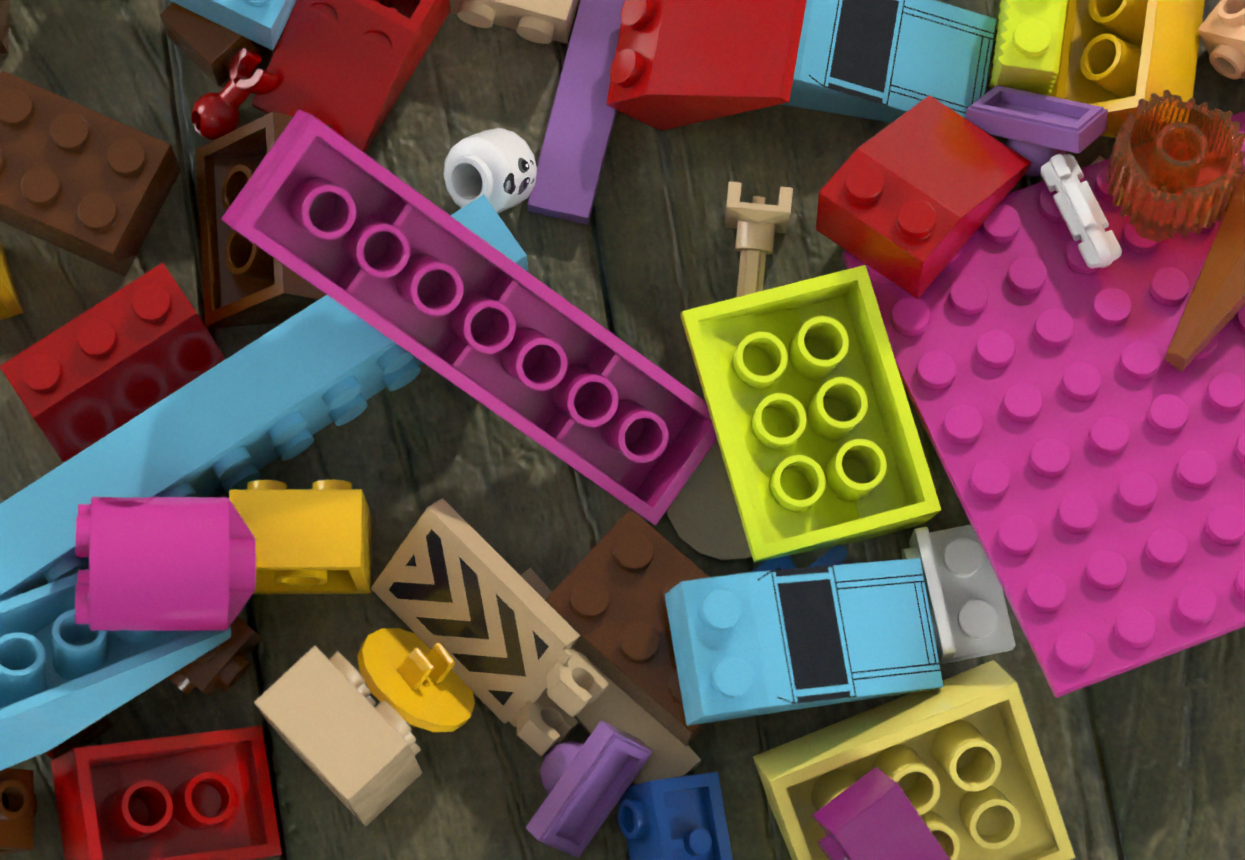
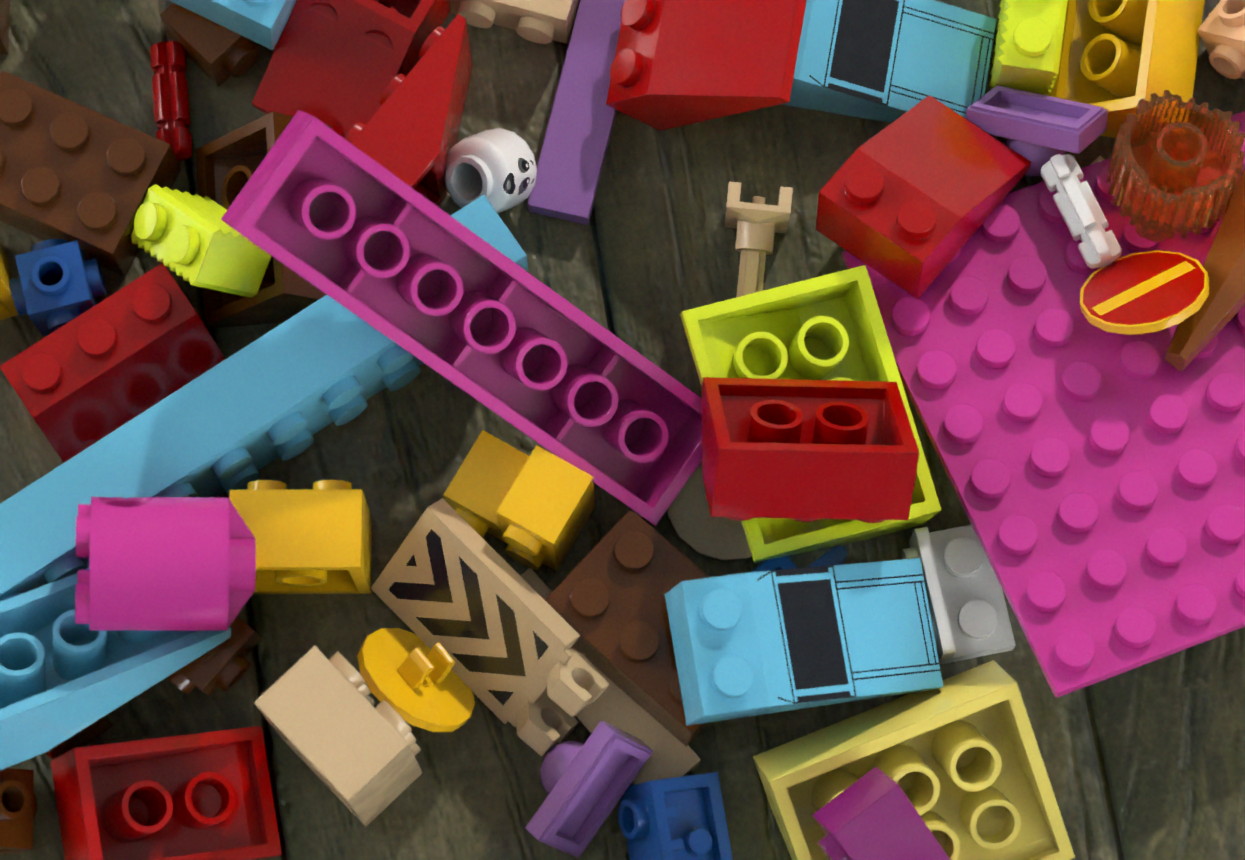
red arm [191,48,278,140] -> none
none -> blue brick [10,239,107,336]
none -> neon yellow brick [131,184,271,298]
none -> red axle [150,41,192,161]
none -> red slope [344,13,472,206]
none -> yellow brick [443,430,595,571]
none -> red slope [702,377,920,523]
none -> red piece [1080,250,1209,335]

